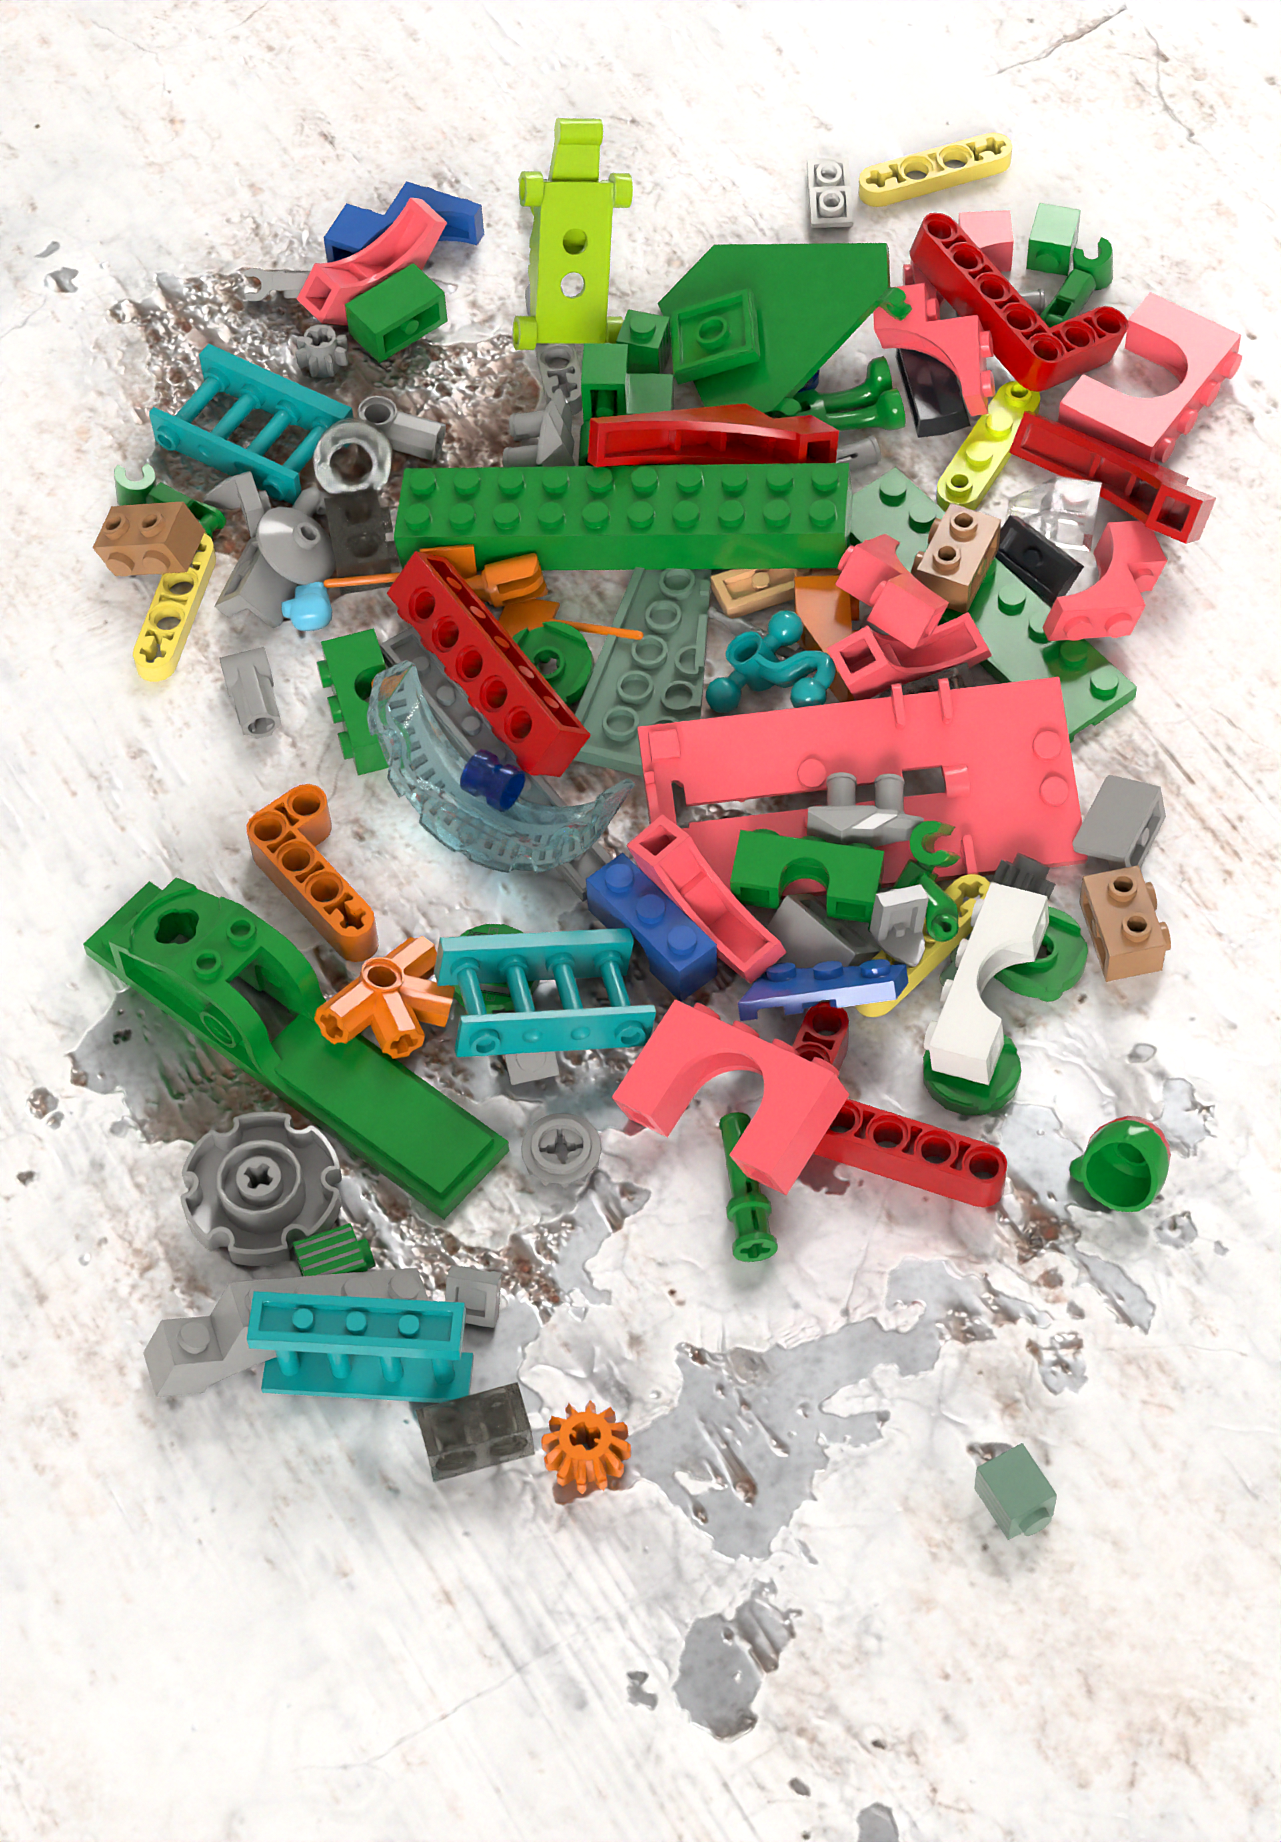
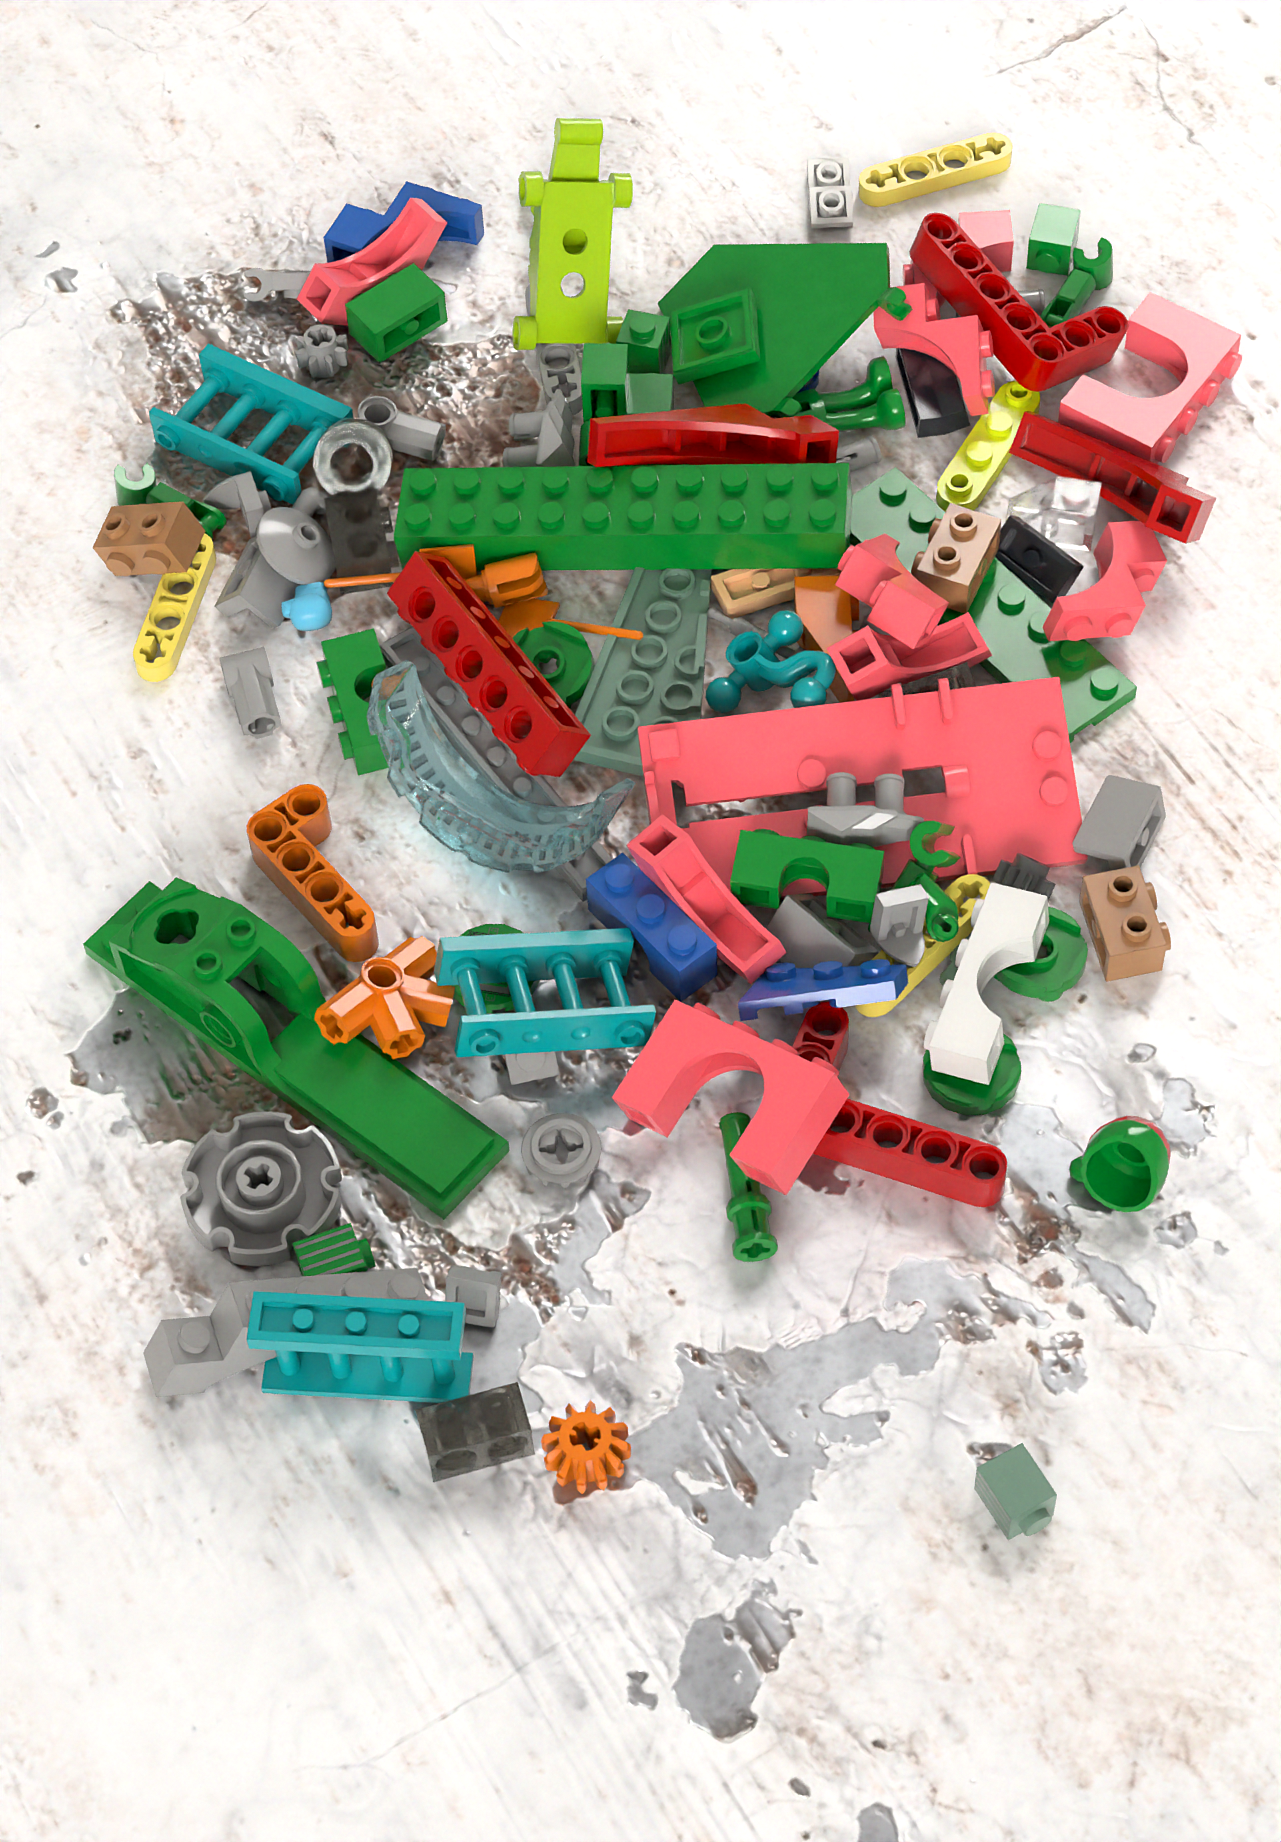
clear blue wheel [460,749,526,812] -> none

